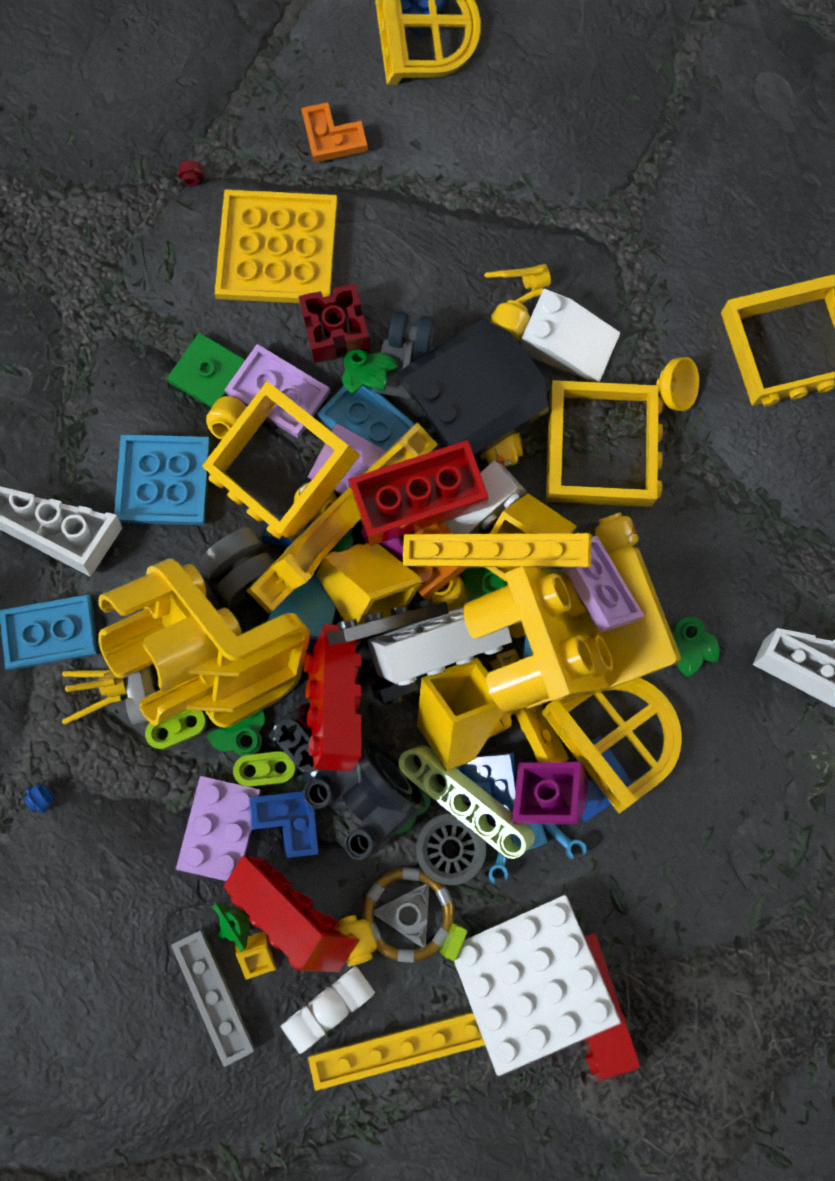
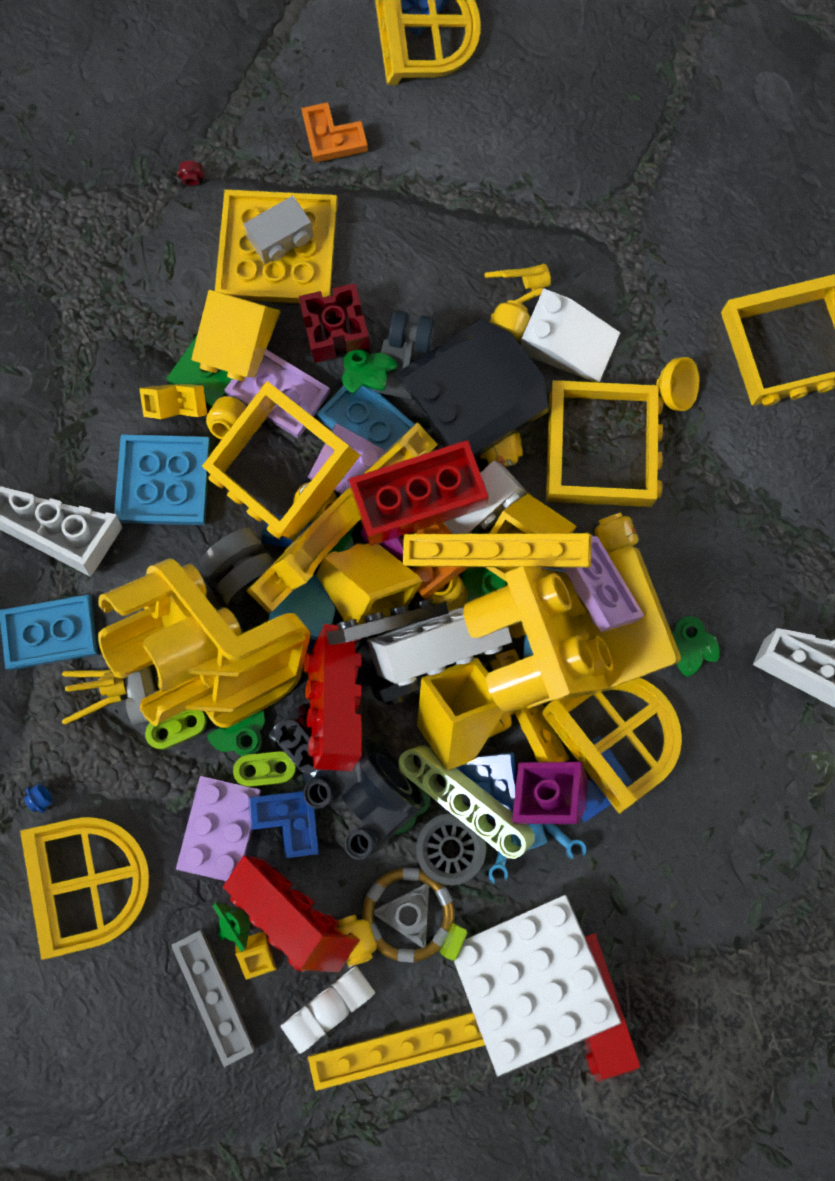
none -> yellow window [20,817,149,960]
none -> yellow slope [139,384,207,419]
none -> yellow slope [191,290,281,382]
none -> light grey brick [243,195,313,265]

